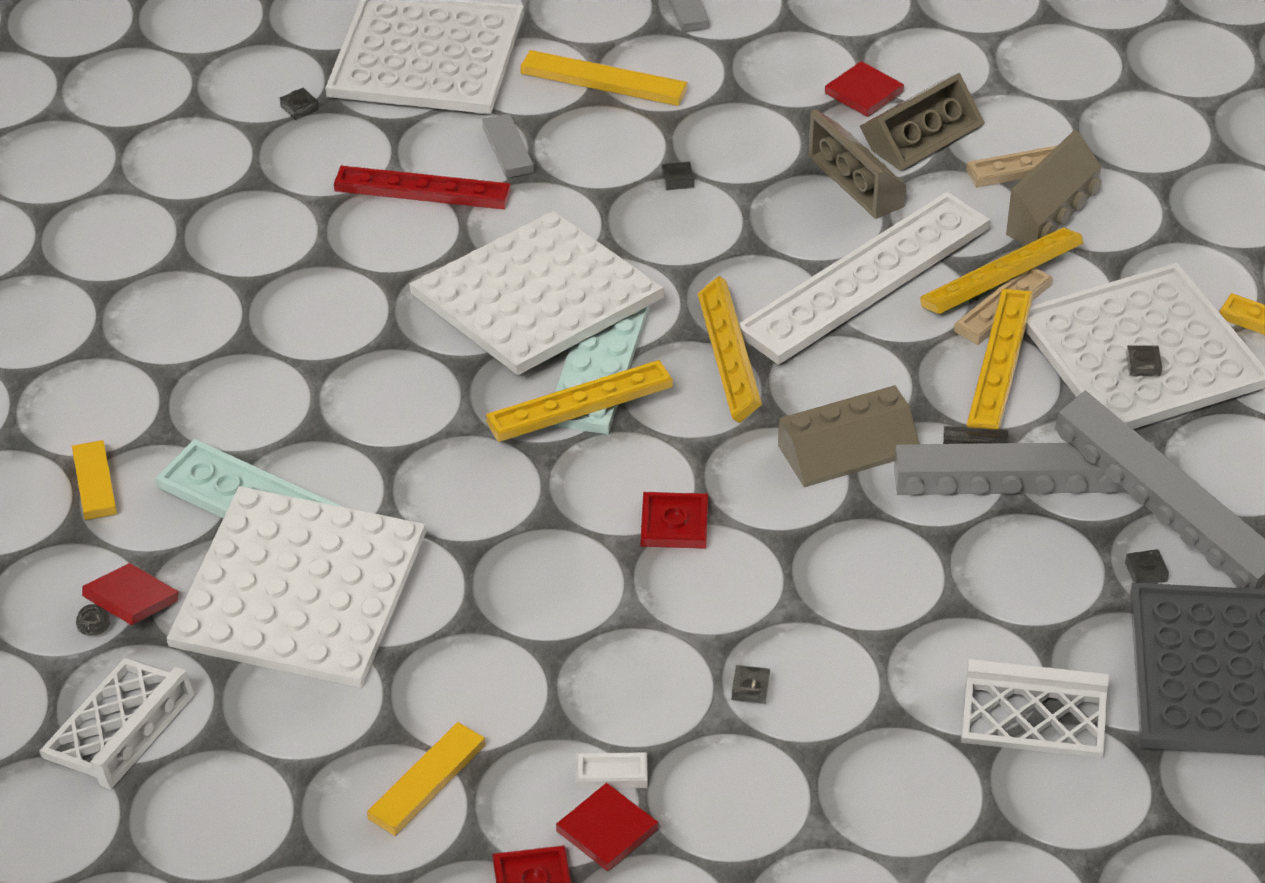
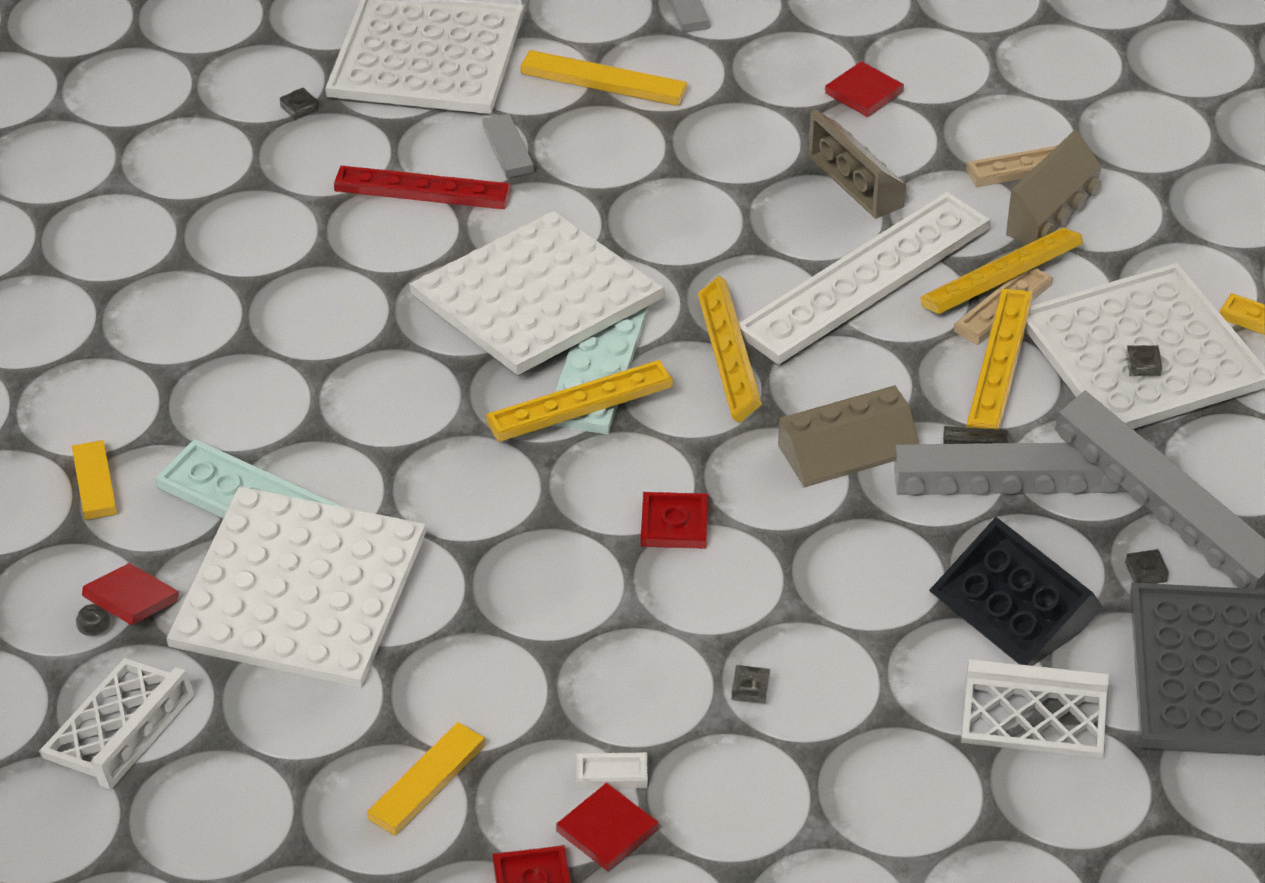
clear smoke tile [661,162,695,190] -> none
dark tan slope [860,73,985,171] -> none
none -> black slope [929,517,1103,666]

